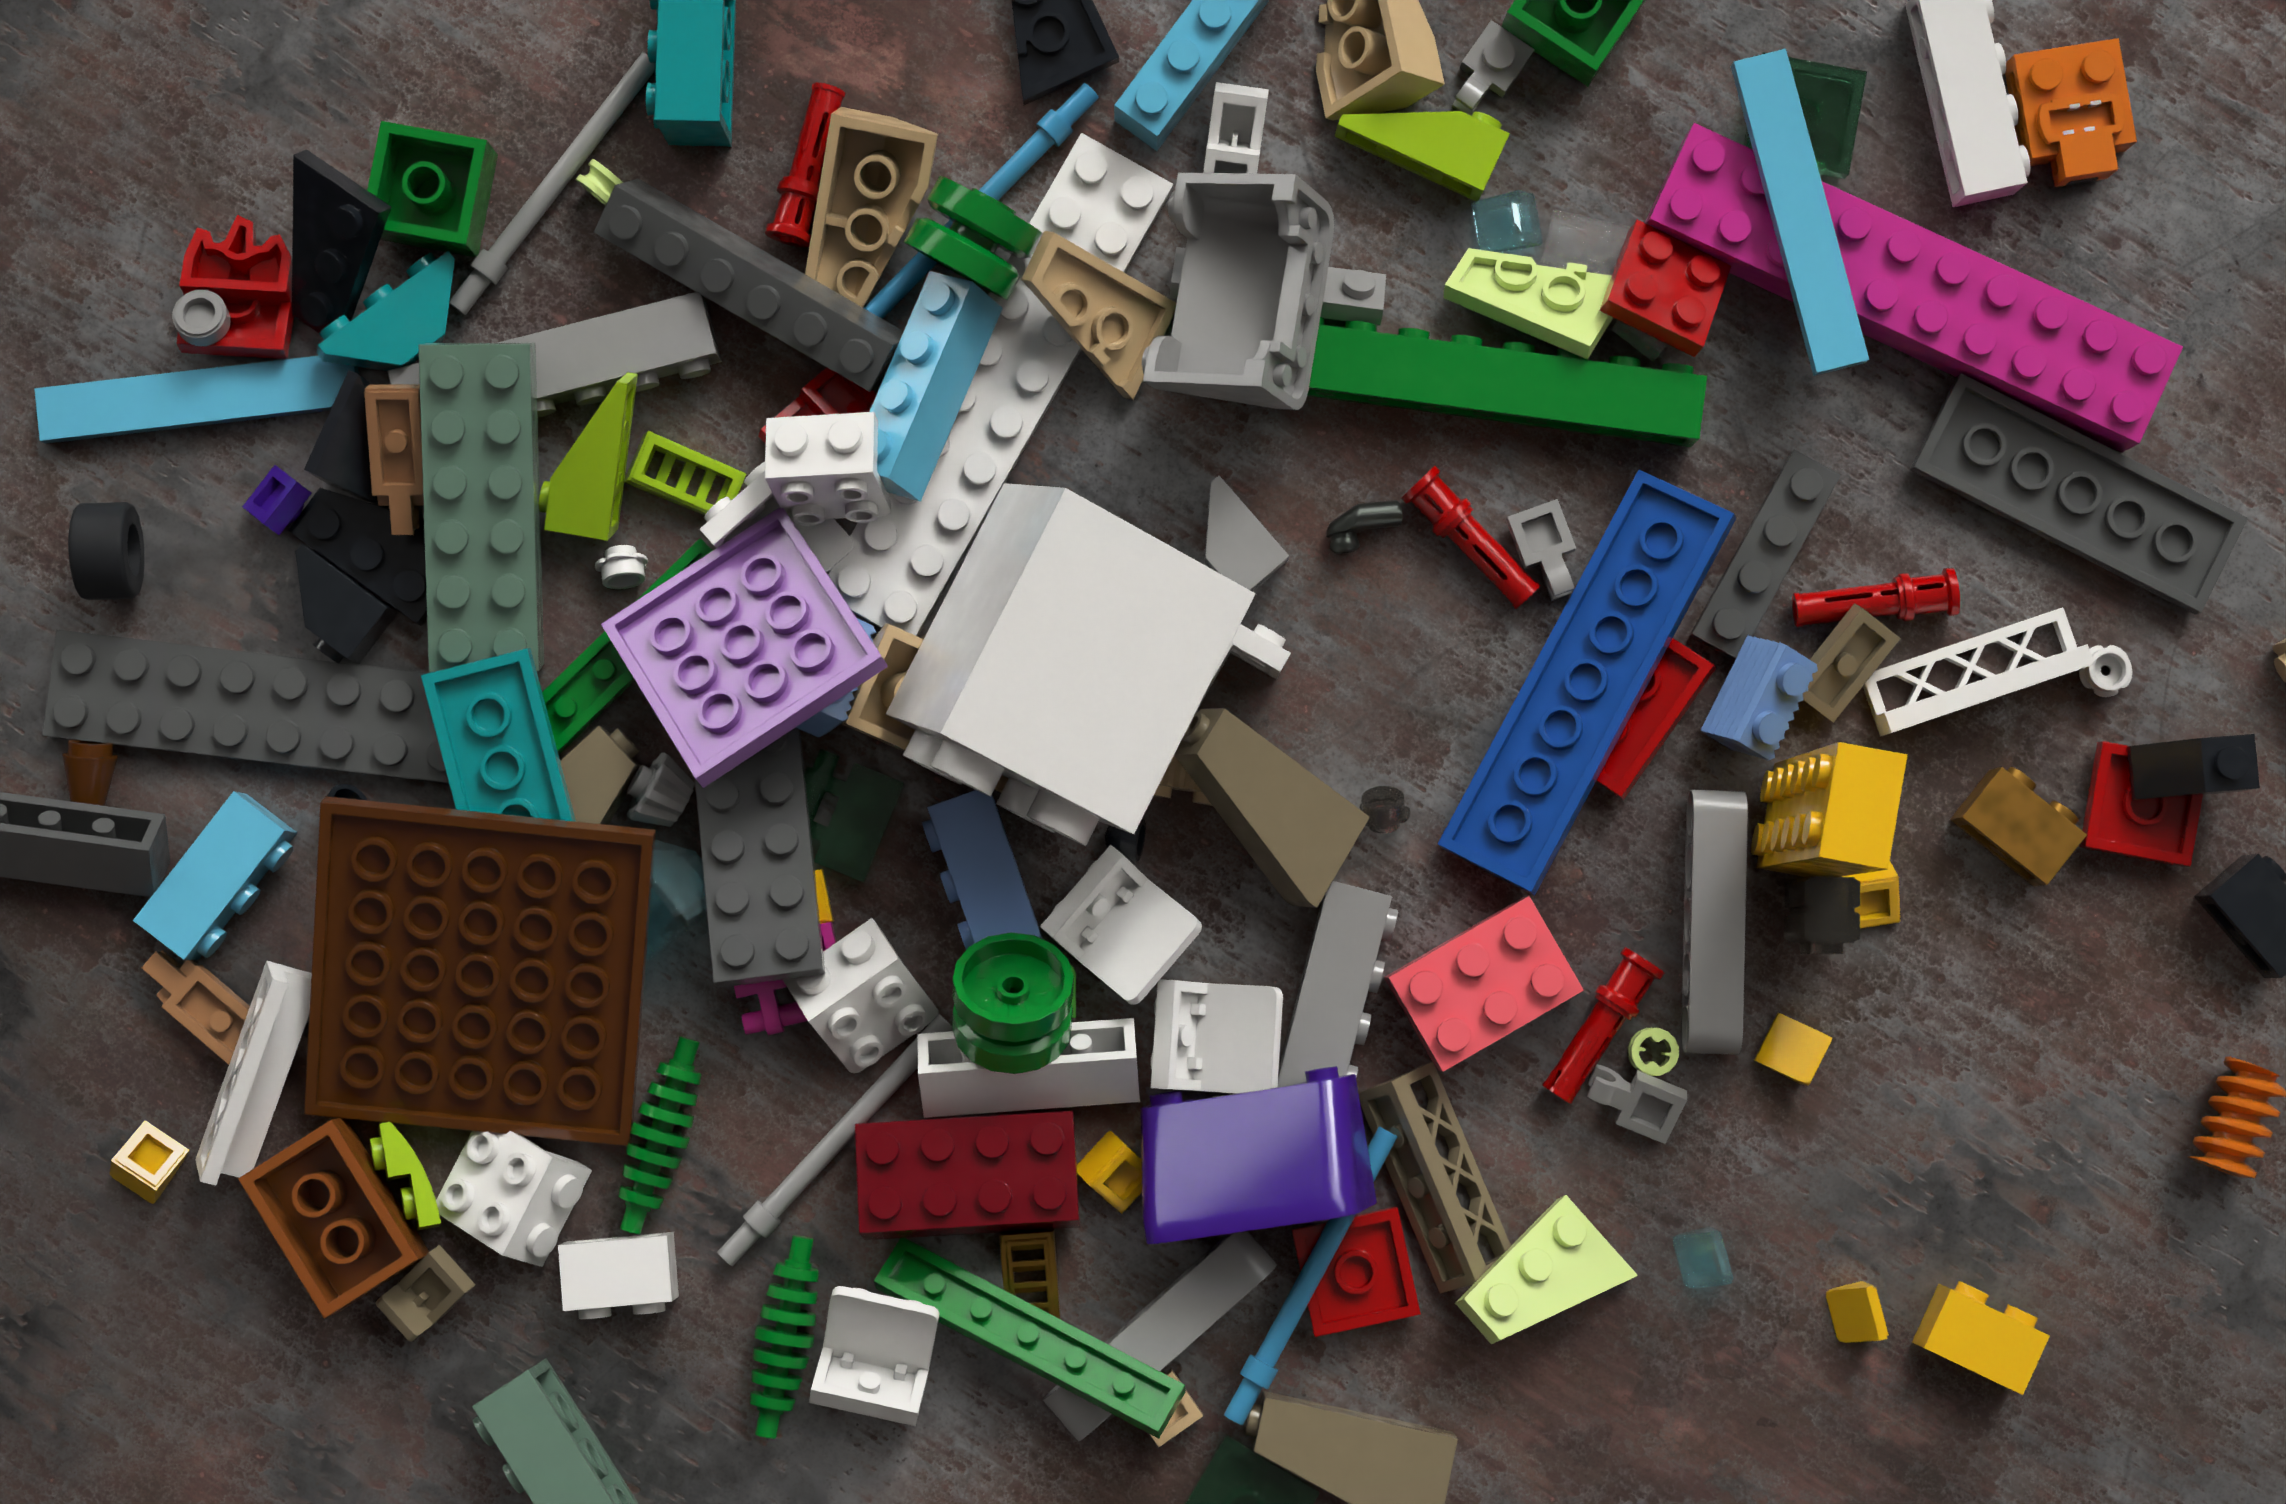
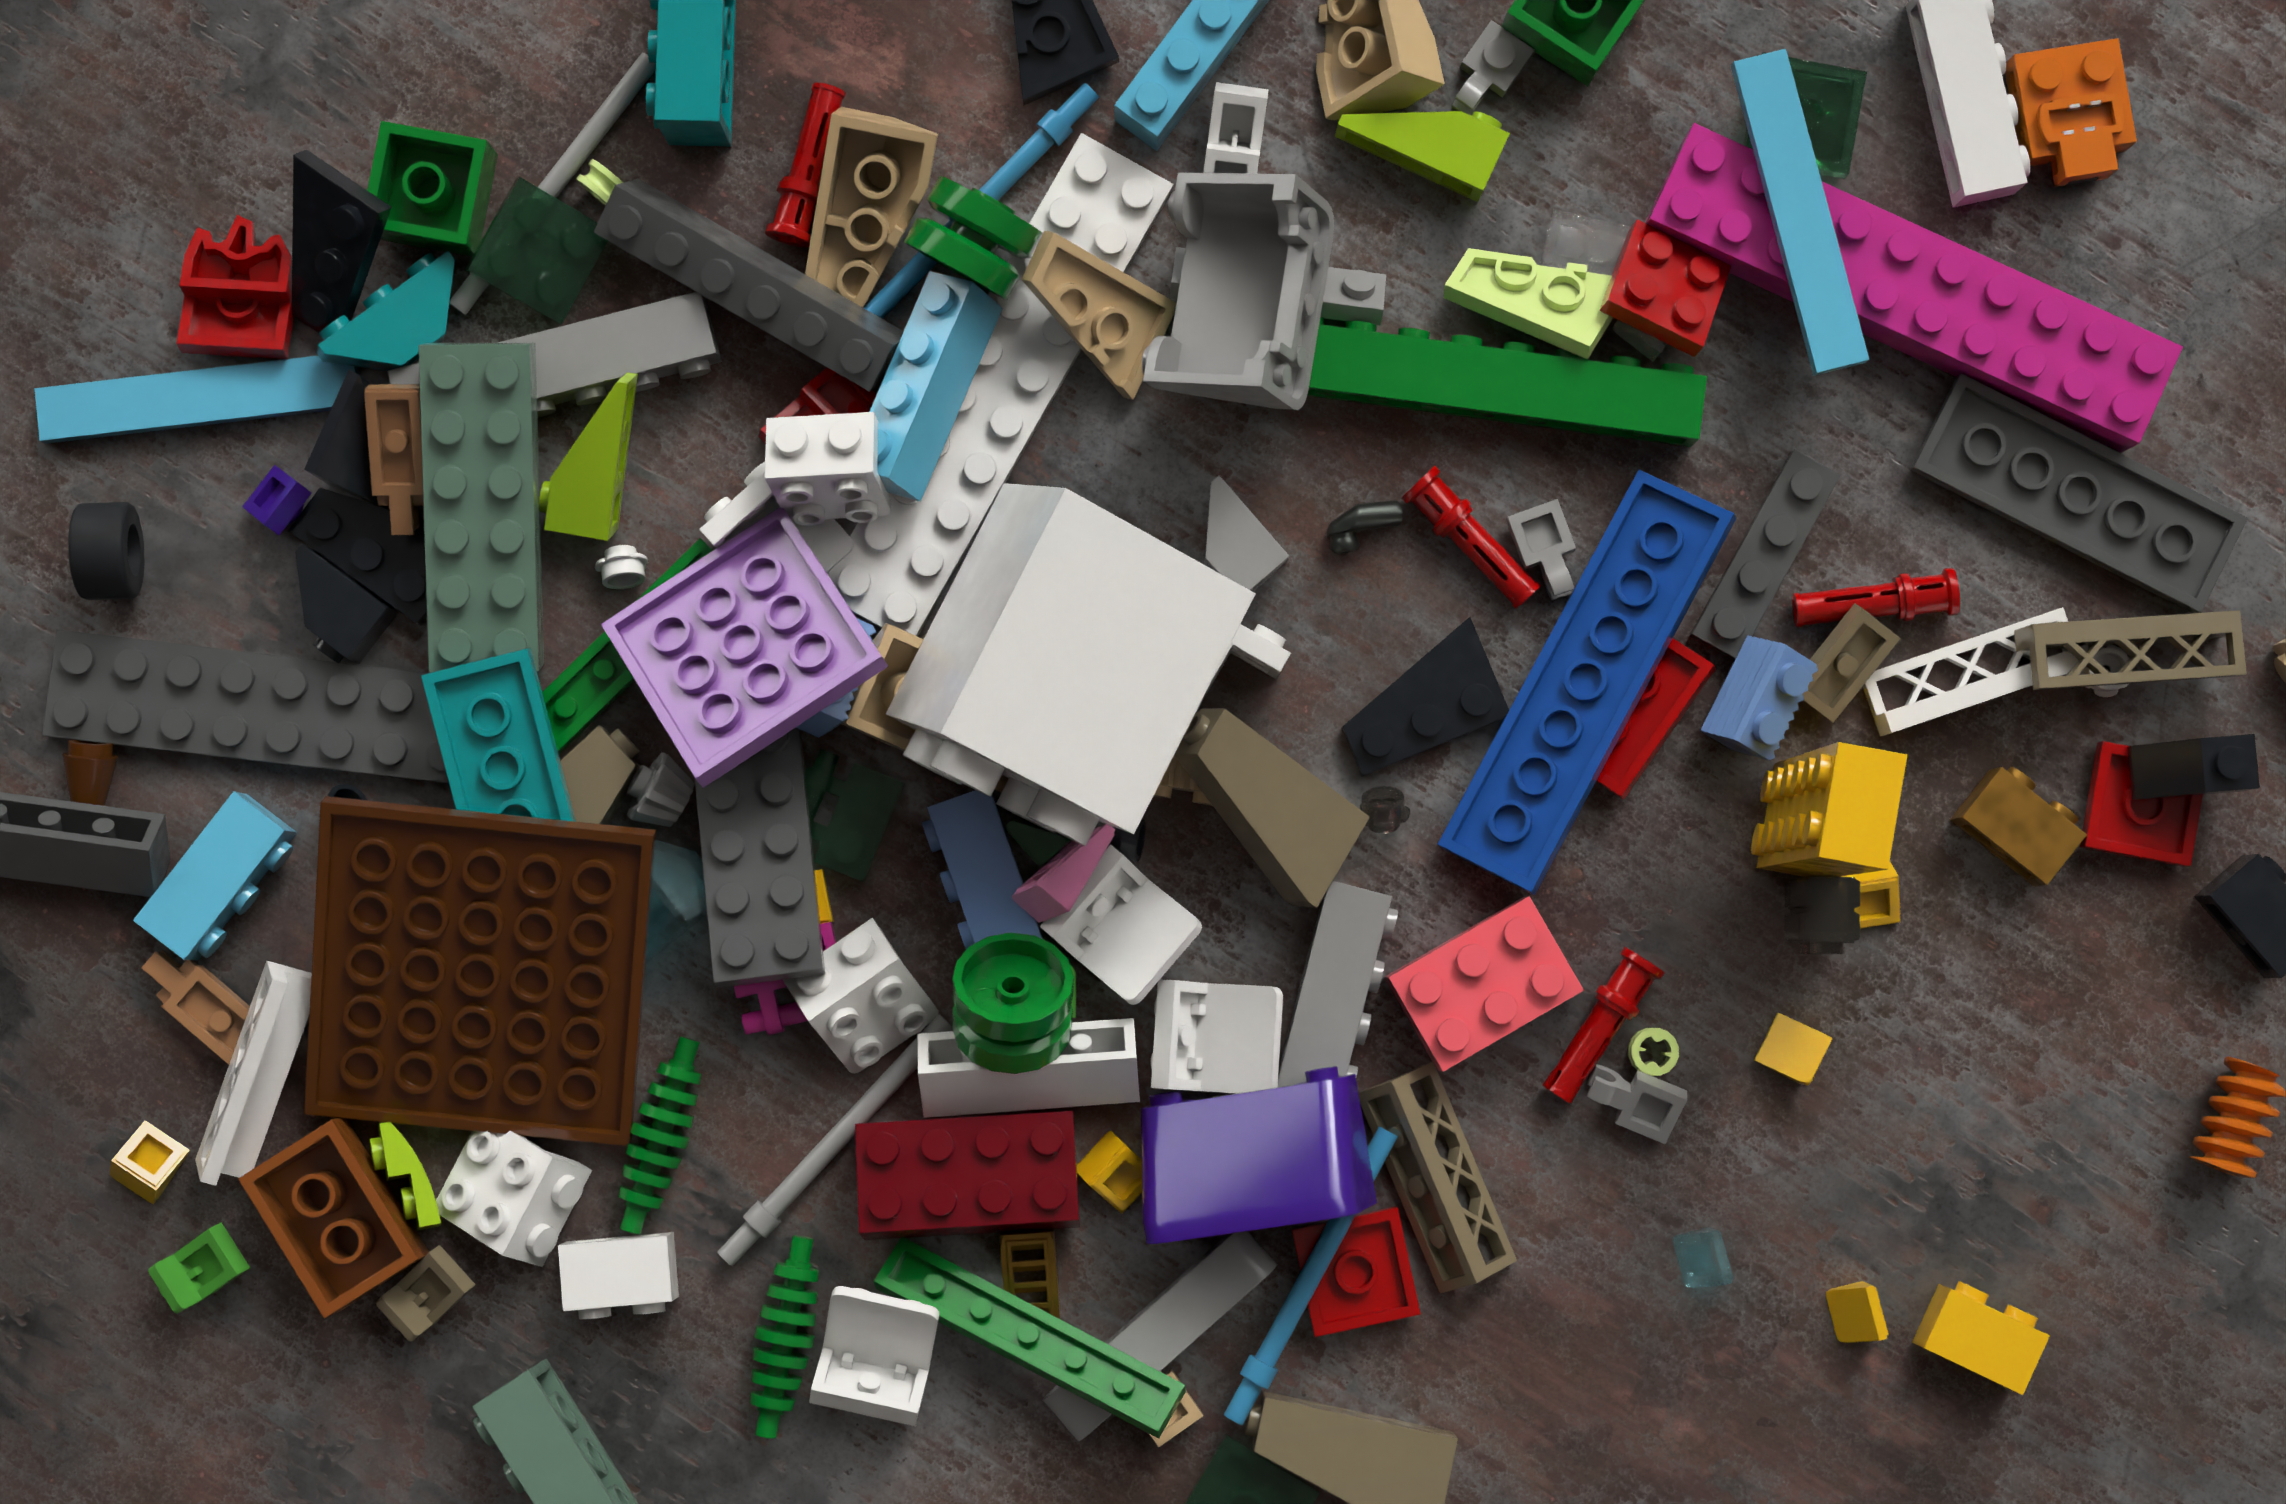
light grey tile [172,290,231,346] -> none
lime slope [624,431,746,515] -> none
yellowish green wing [1455,1195,1638,1344] -> none
clear light blue slope [1471,190,1542,252] -> none
light grey beam [1681,790,1748,1055] -> none
none -> bright green bracket [148,1222,250,1314]
none -> clear green plate [465,177,608,324]
none -> dark green slope [1005,818,1072,866]
none -> bright pink slope [1012,824,1115,923]
none -> black wing [1342,617,1509,777]
none -> dark tan fence [2014,610,2247,690]

